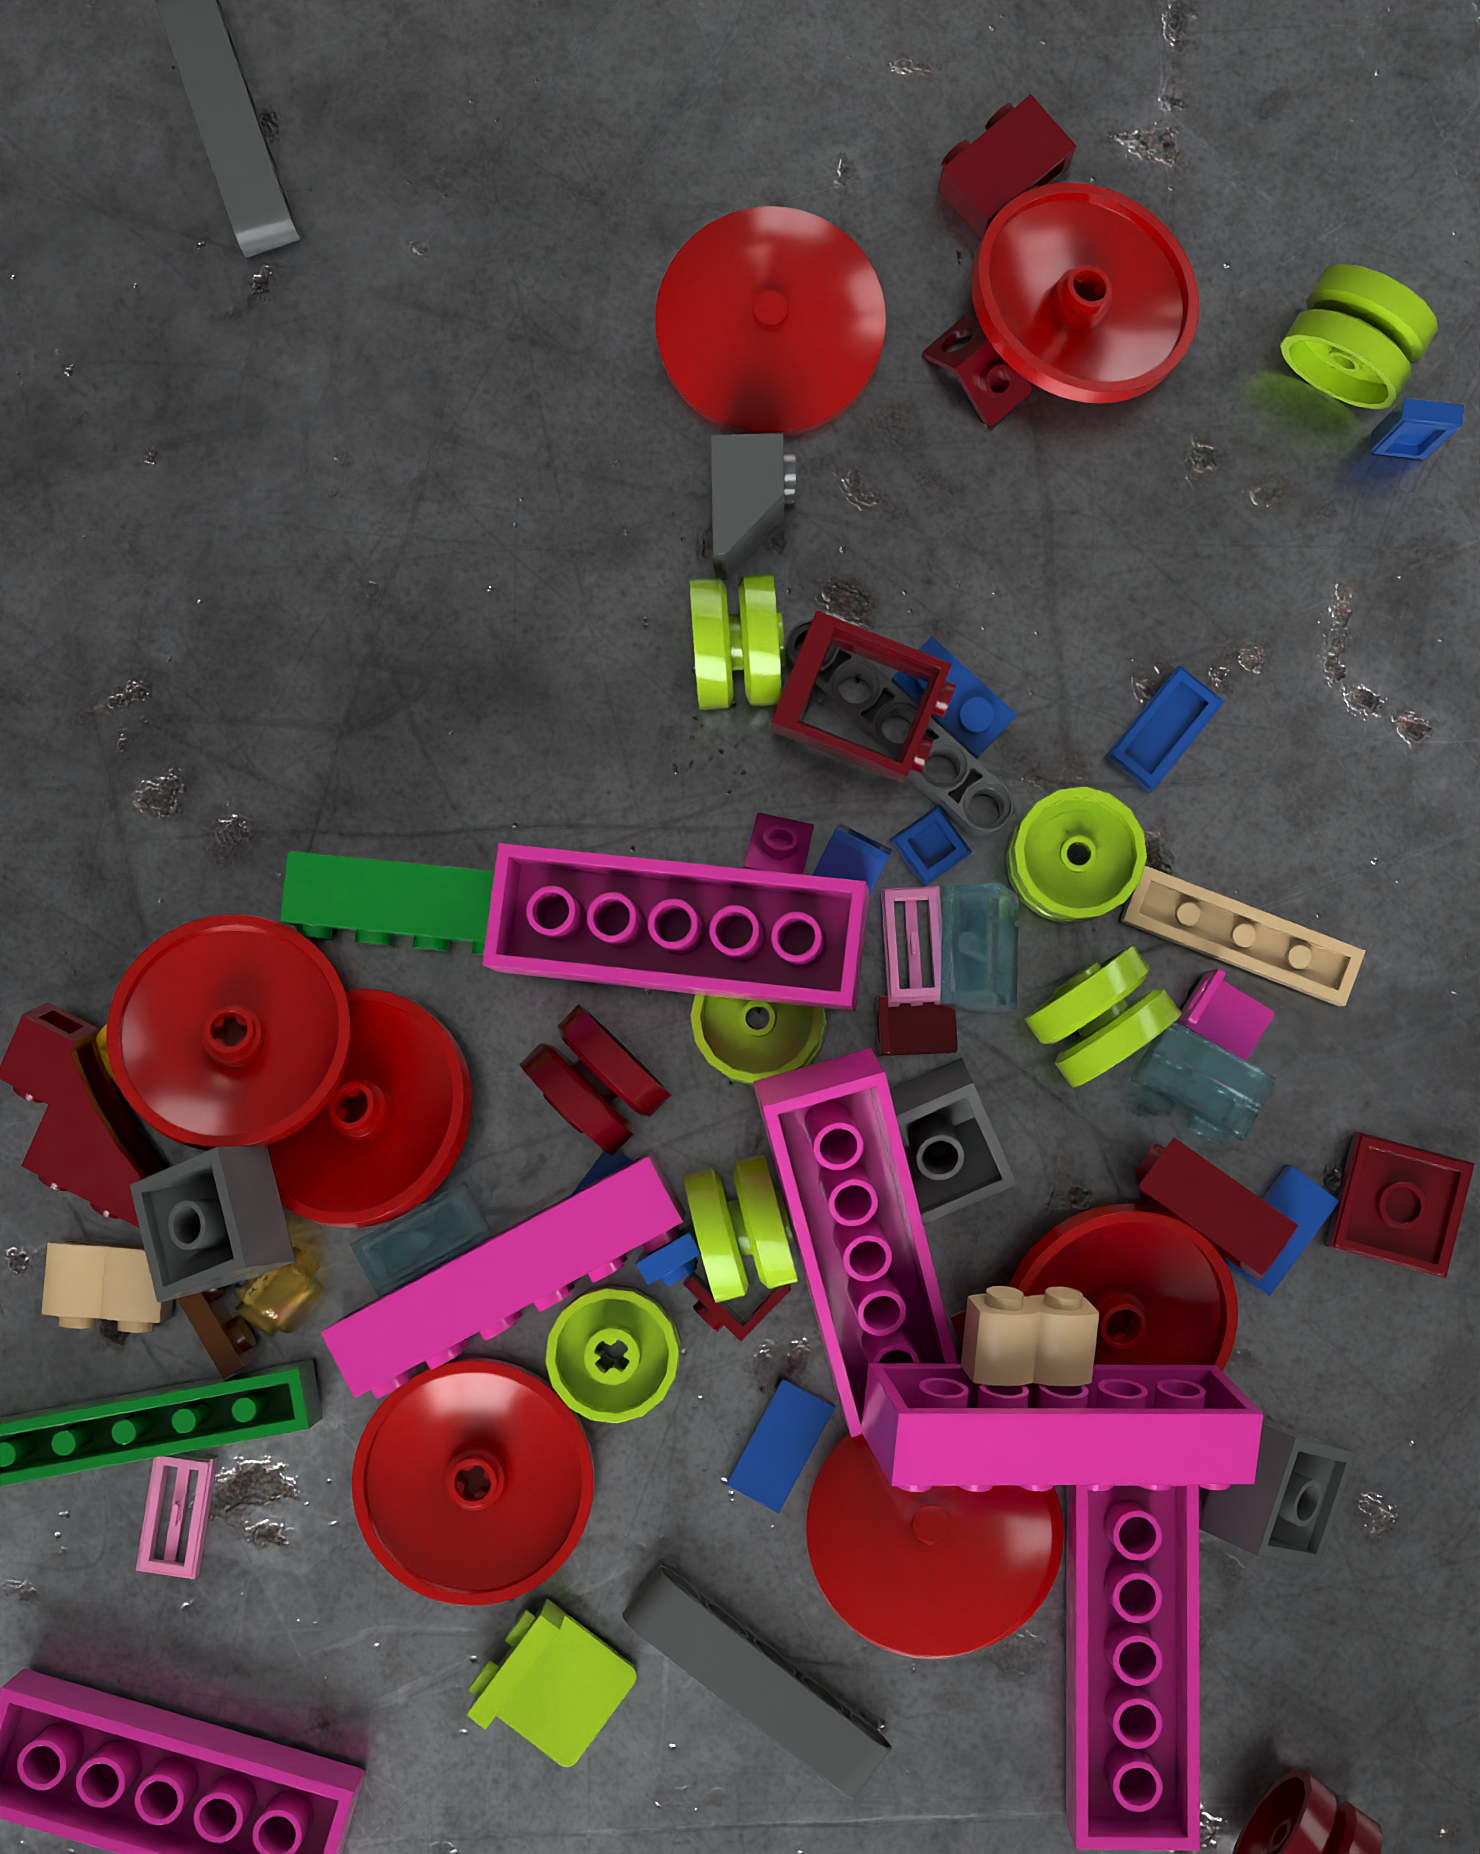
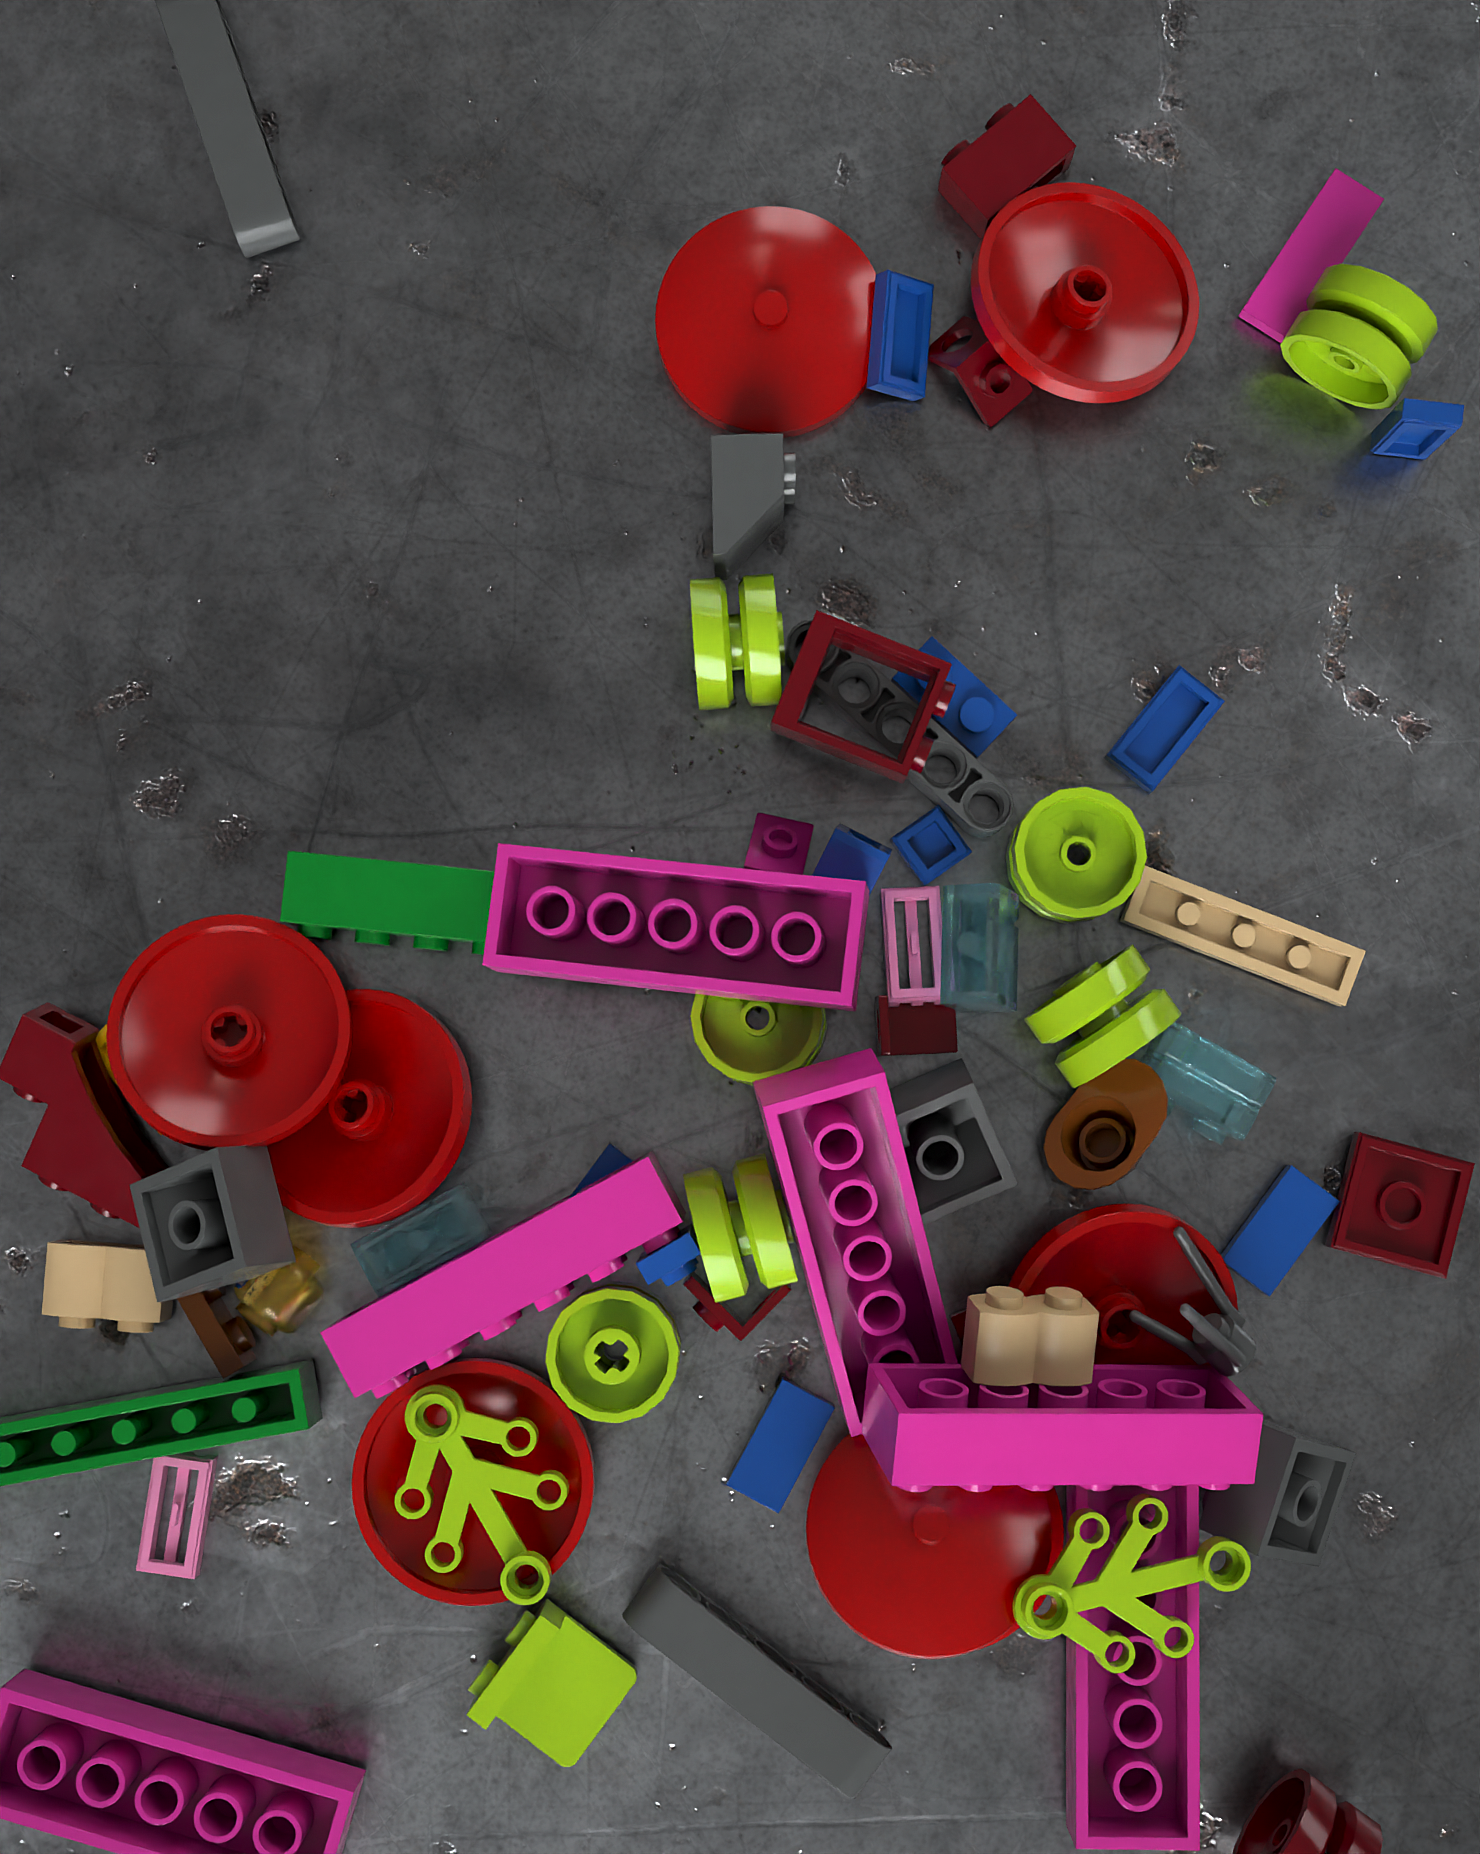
dark red wheel [519,1004,672,1156] -> none
dark red window [1136,1137,1299,1282] -> none
dark pink bracket [1176,968,1275,1062] -> none
none -> lime plant [394,1384,569,1605]
none -> blue tile [867,270,934,401]
none -> lime plant [1012,1493,1251,1674]
none -> dark orange piece [1044,1058,1168,1190]
none -> dark grey plant [1129,1226,1256,1377]
none -> dark pink tile [1238,168,1384,343]

